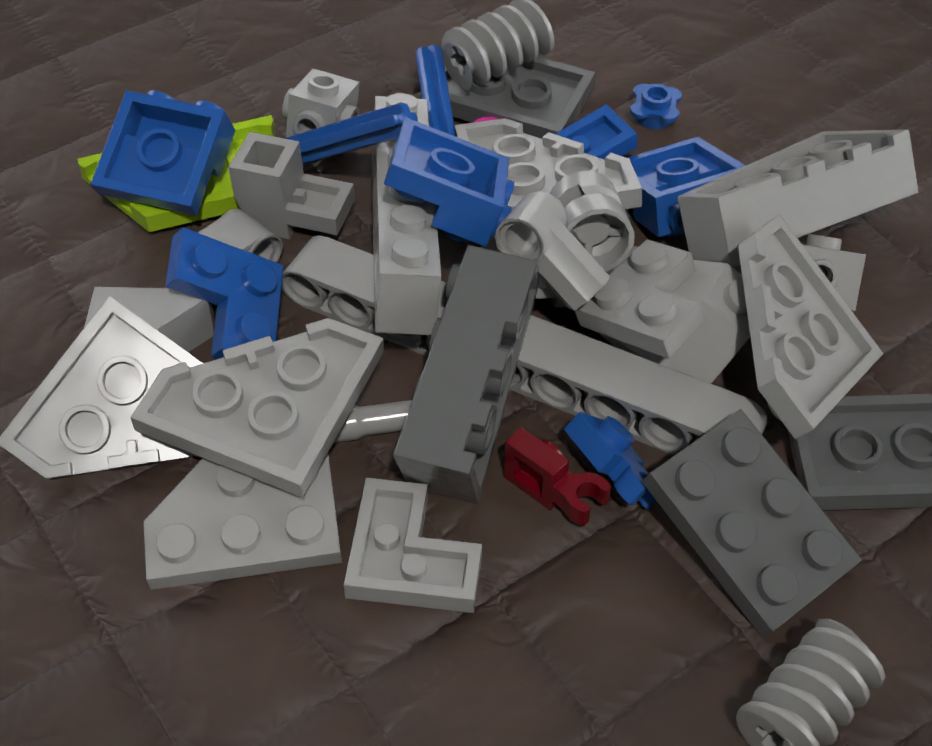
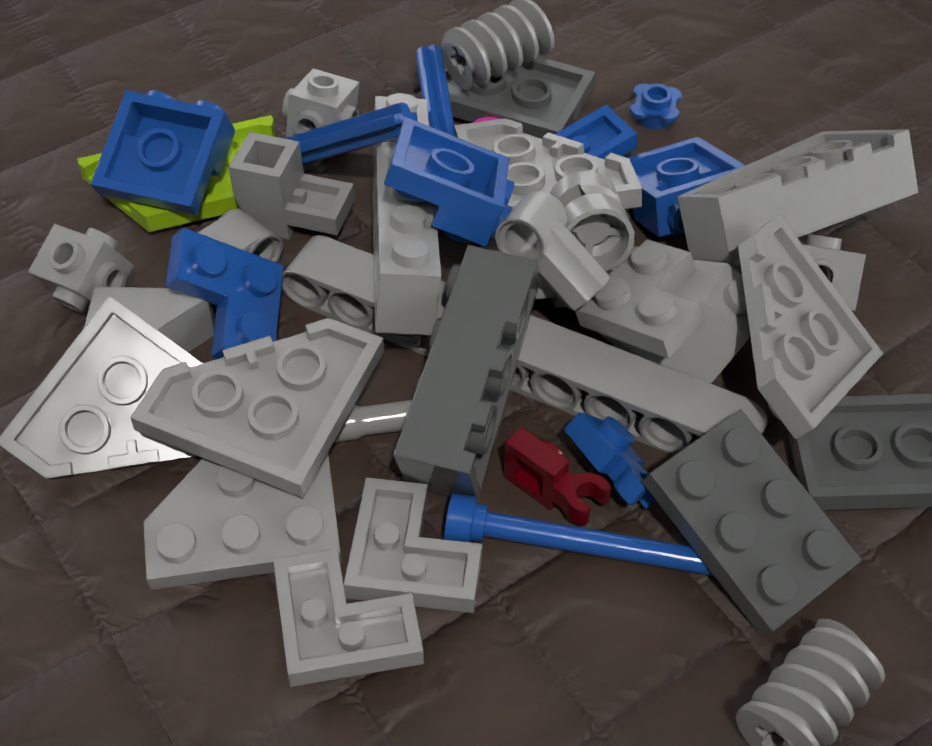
none -> light grey brick [27,224,134,313]
none -> light grey plate [273,548,424,687]
none -> blue piece [444,493,714,576]

